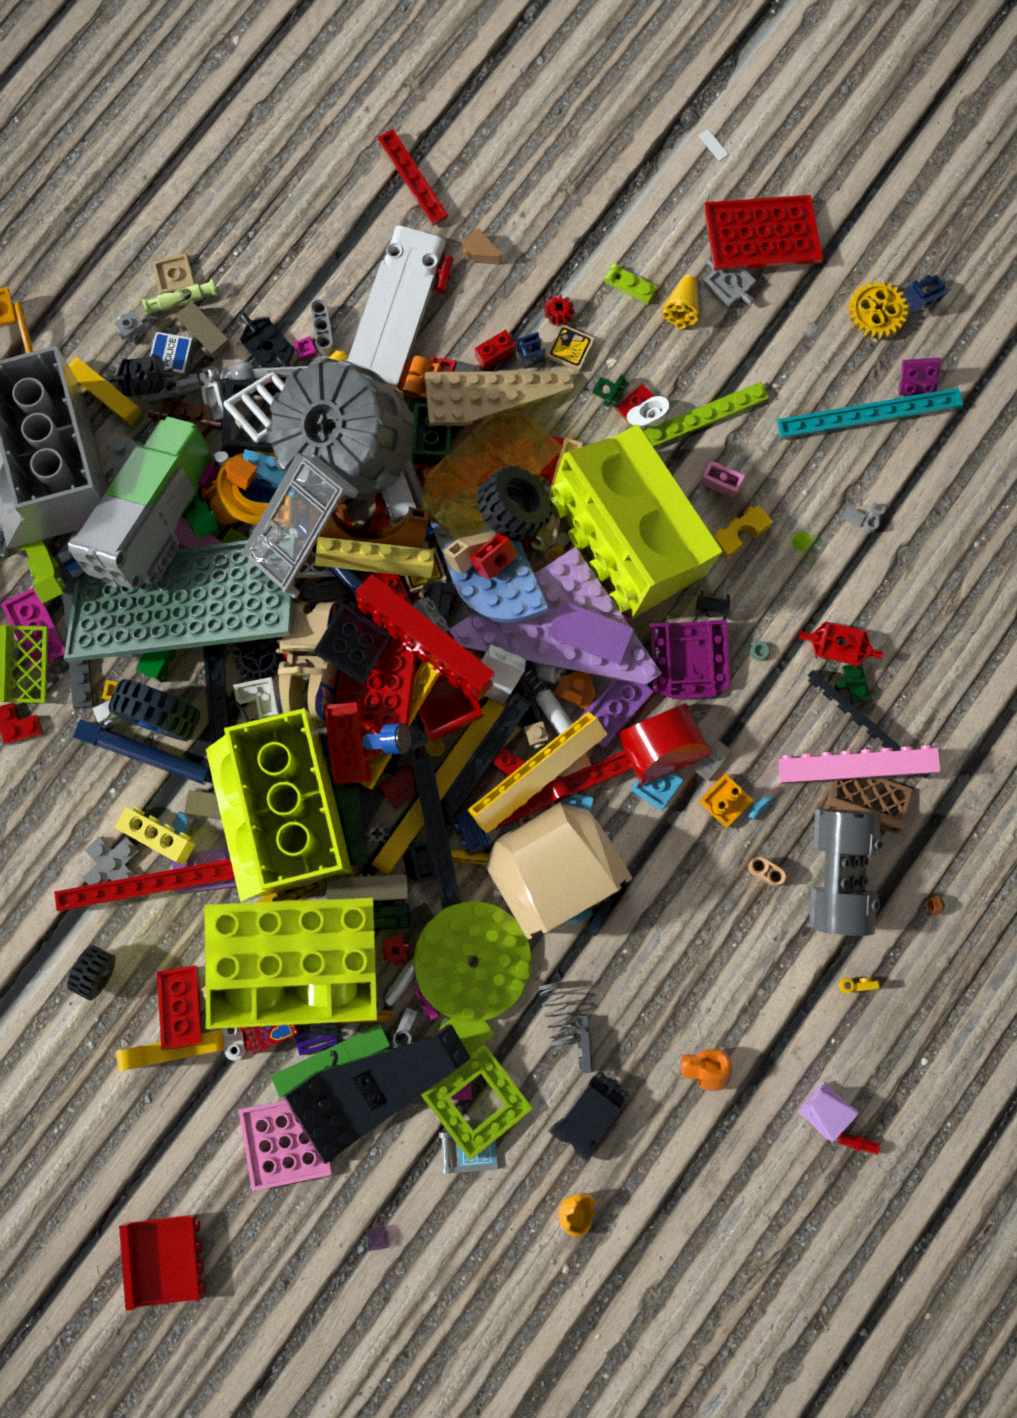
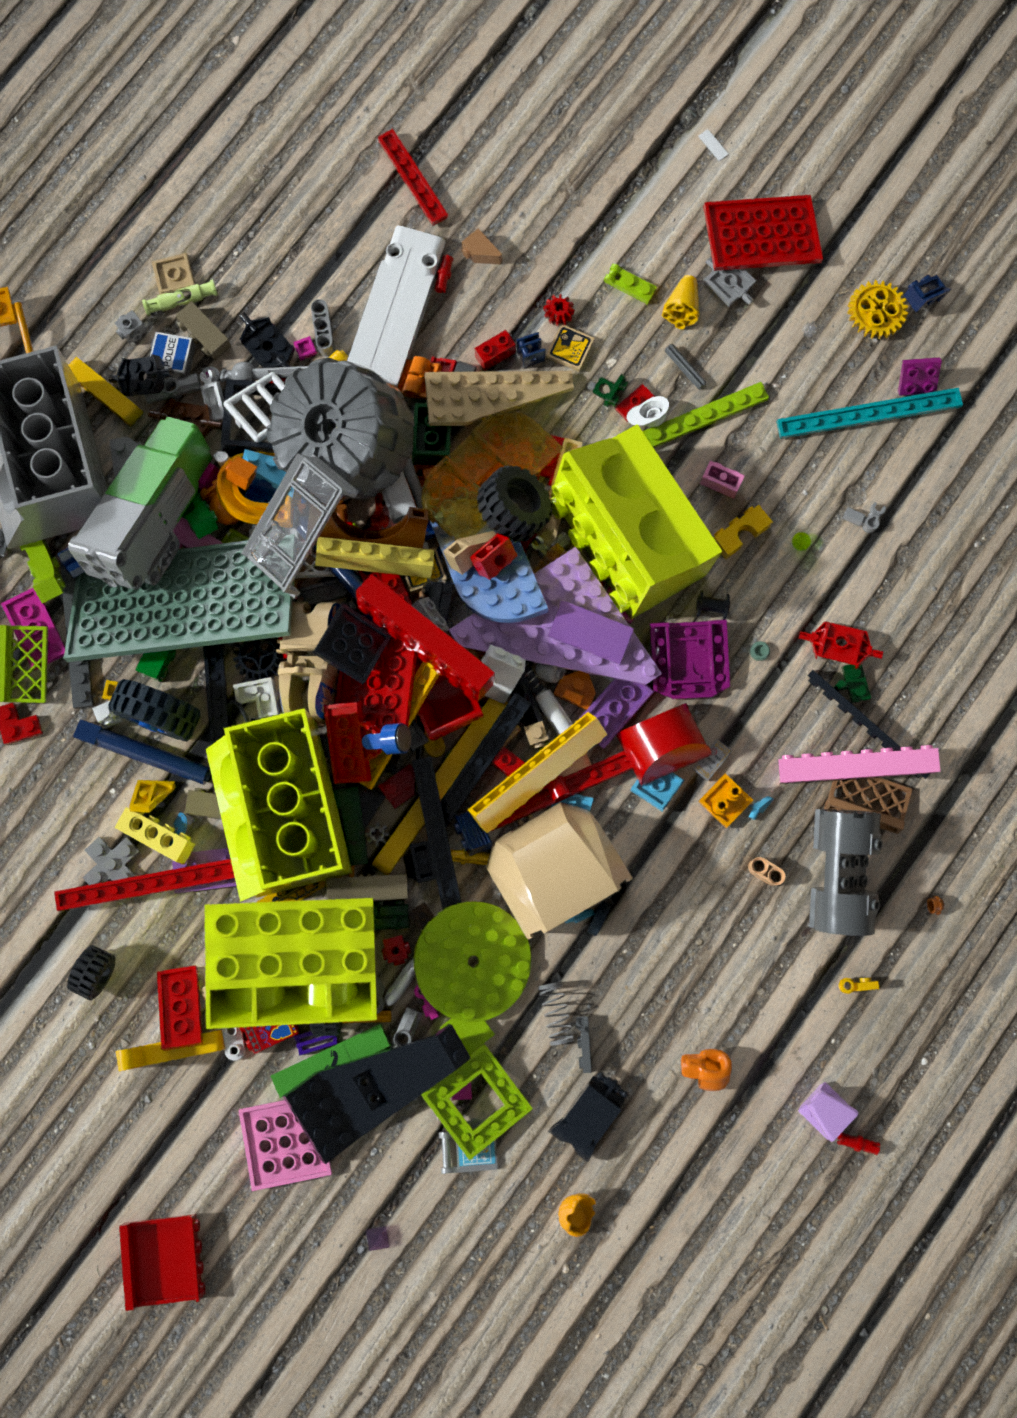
none -> yellow wing [129,780,175,813]
none -> dark grey axle [665,344,706,390]

